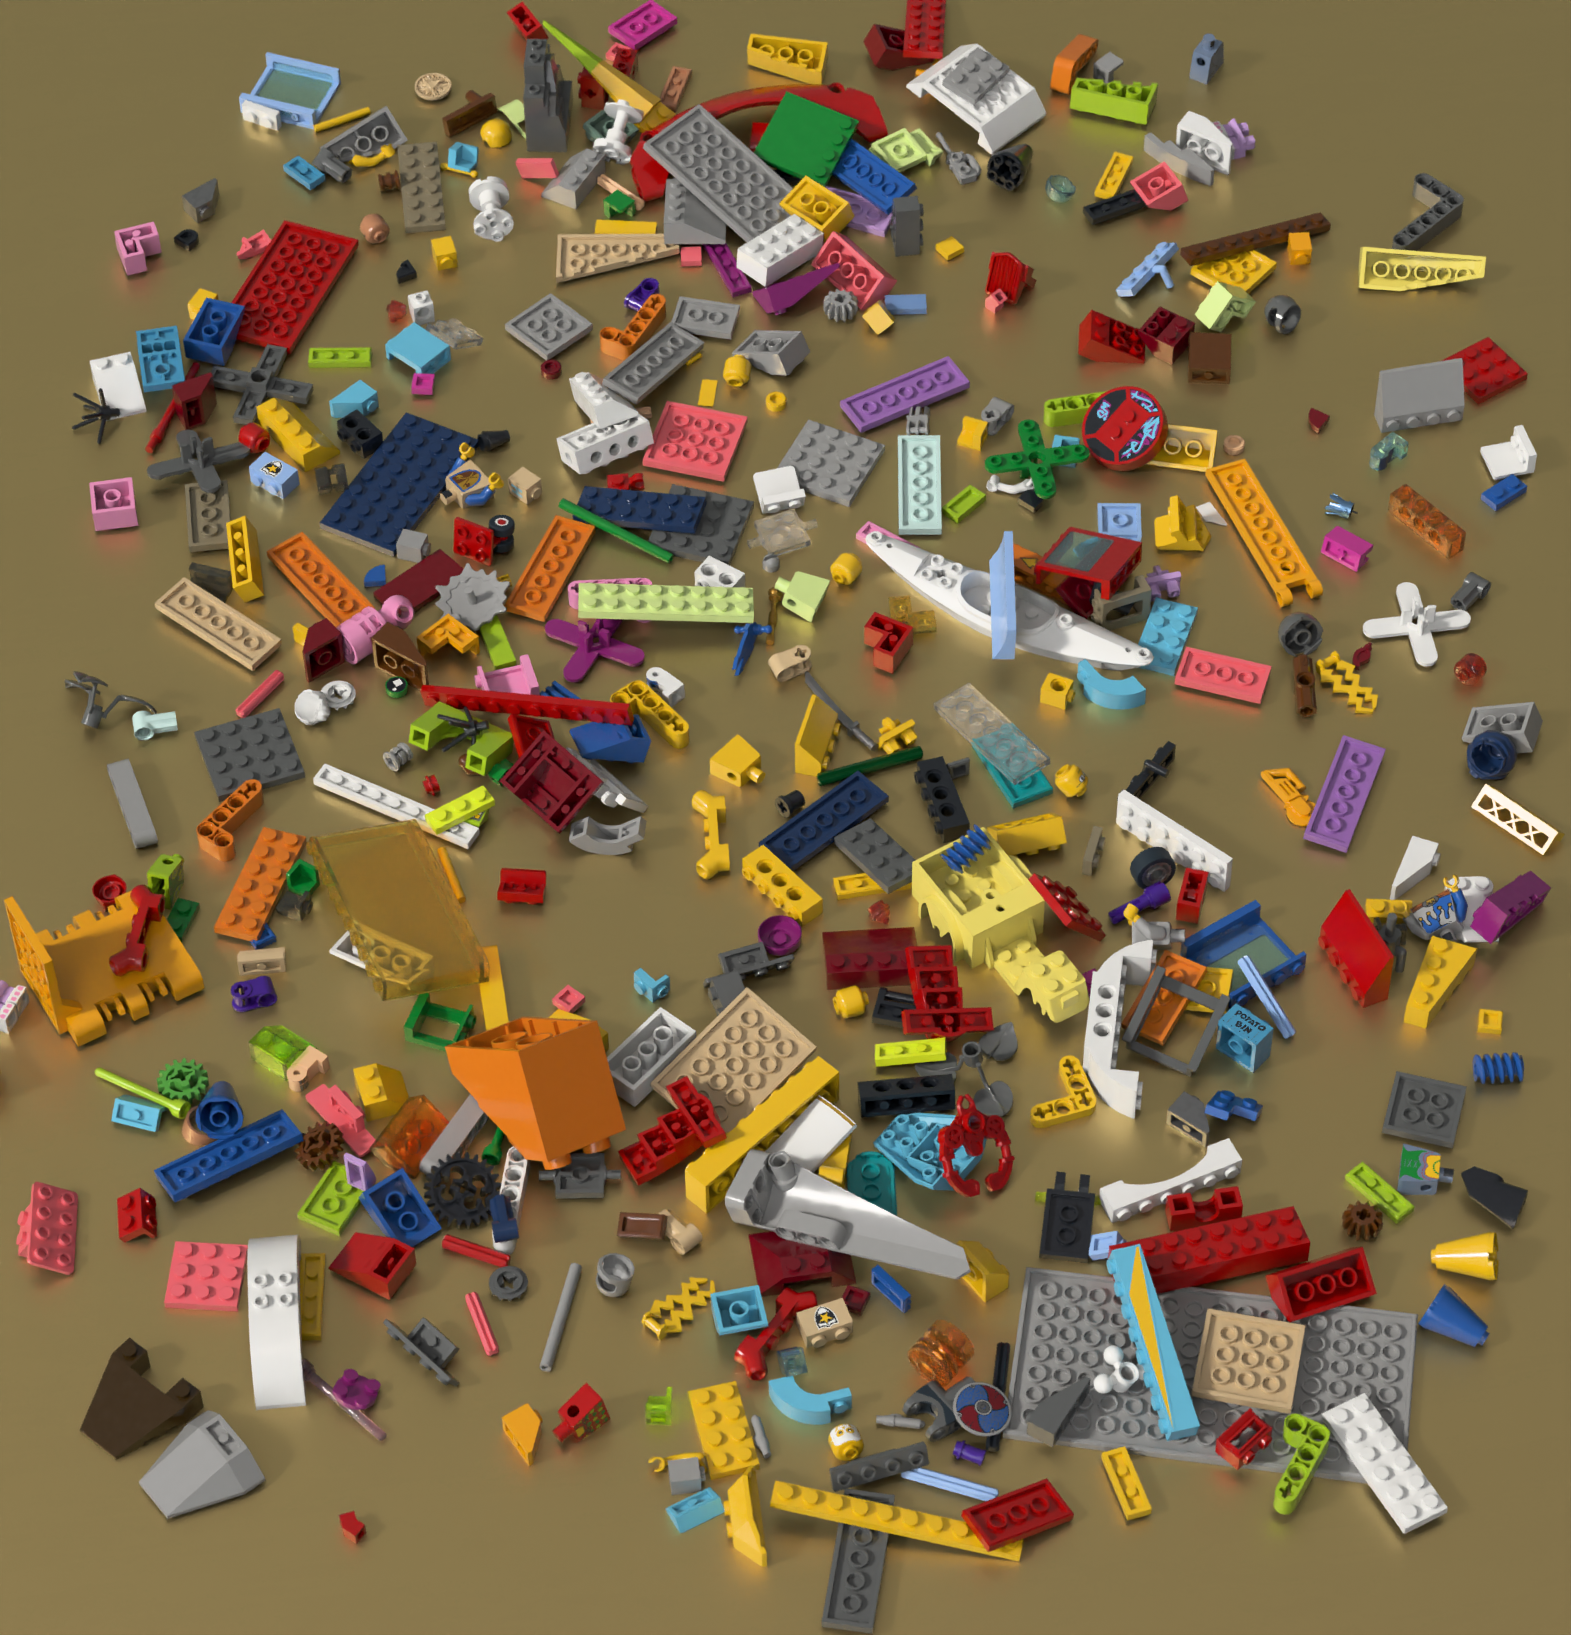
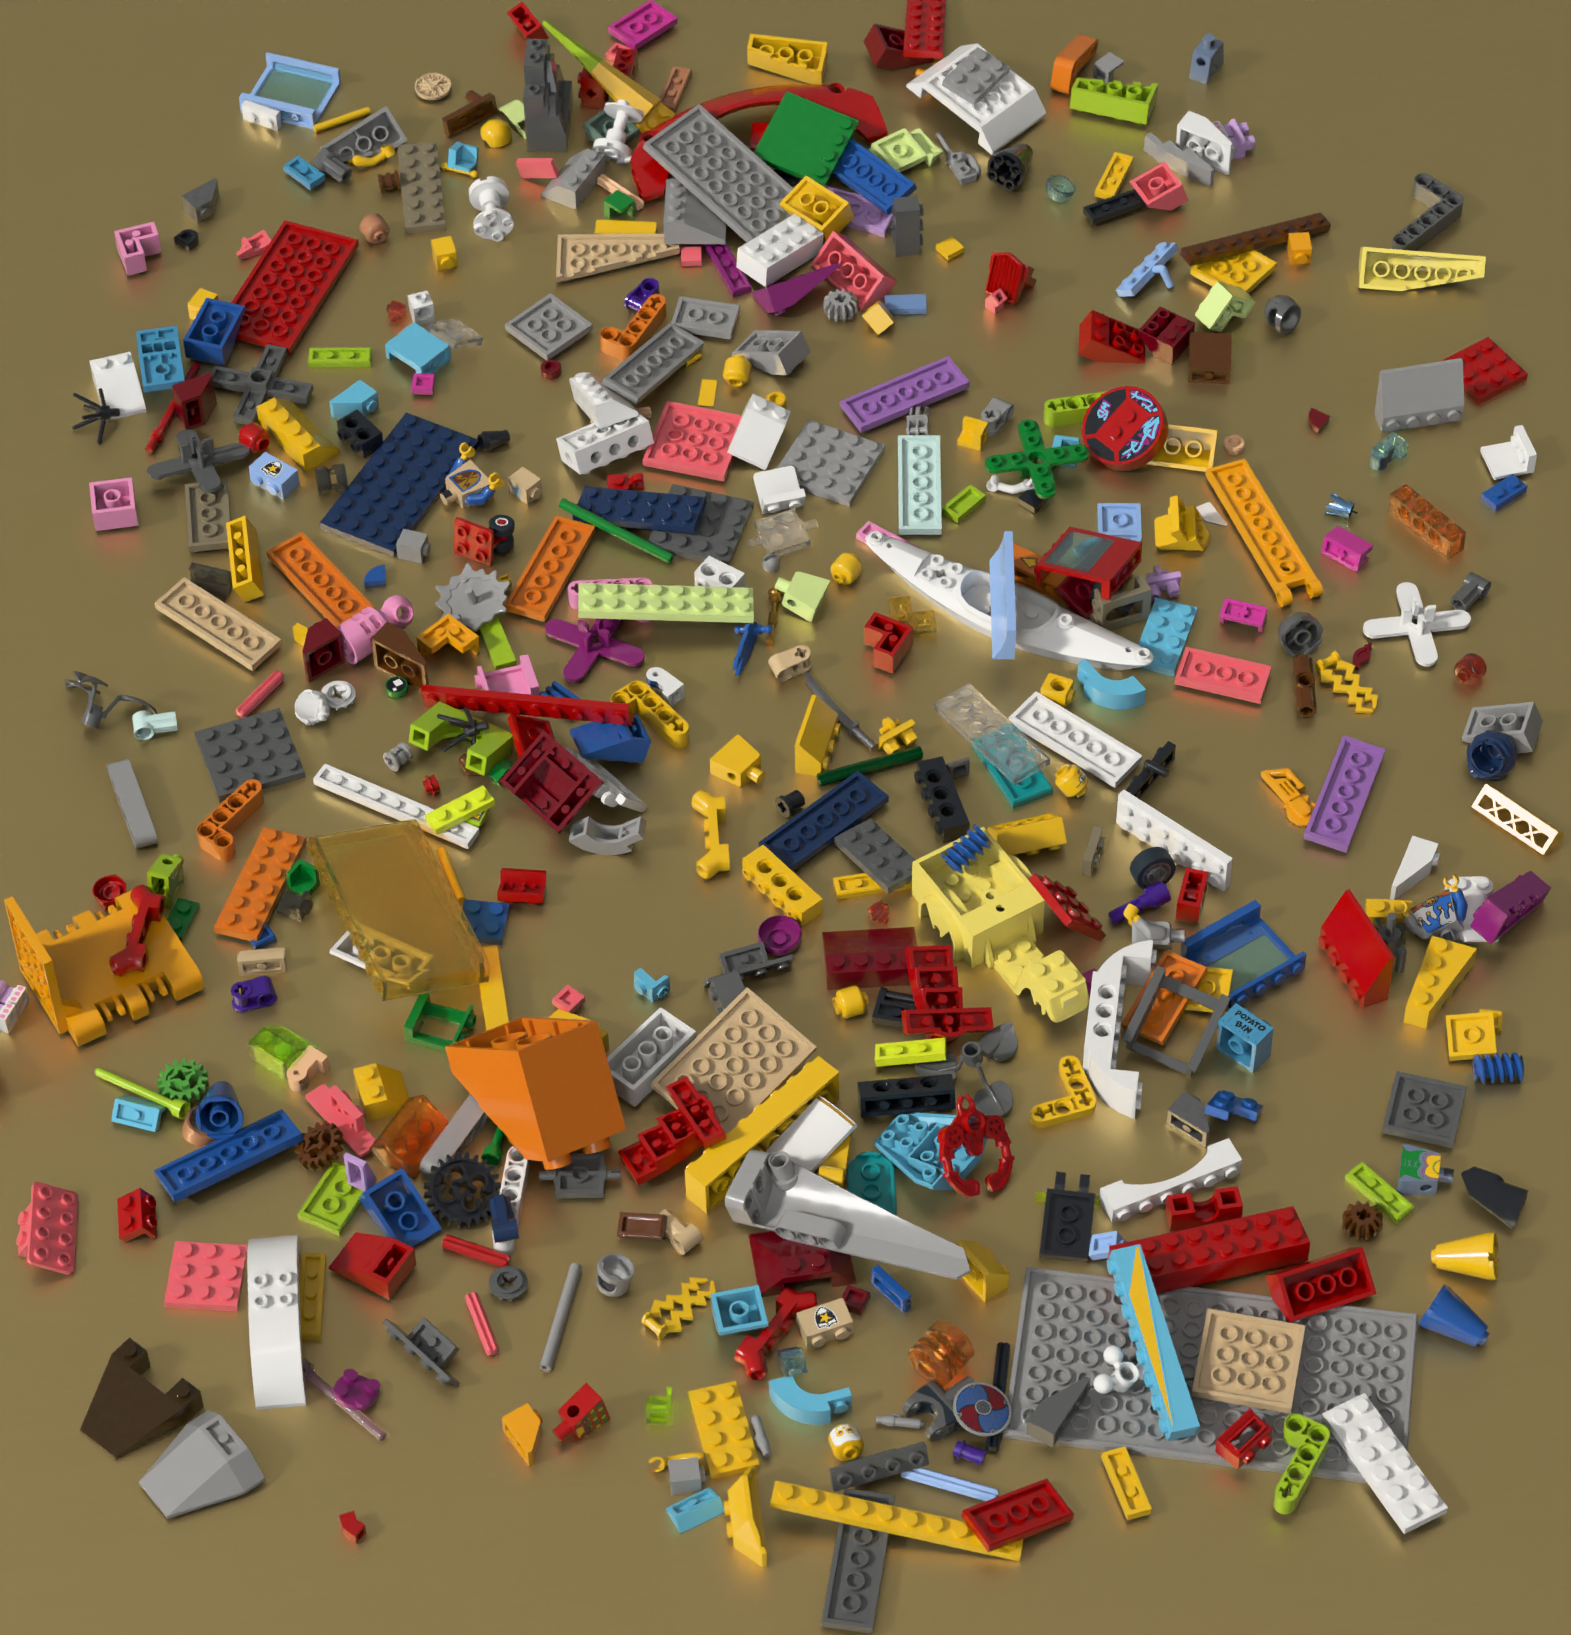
dark red tile [373,549,464,617] -> none
black tile [396,260,417,284] -> none
light blue axle [1238,955,1296,1039] -> none
none -> blue plate [456,899,510,945]
none -> white slope [727,394,791,470]
none -> white plate [1008,691,1143,788]
none -> dark pink hinge [1219,598,1268,633]
none -> yellow plate [1446,1012,1497,1061]

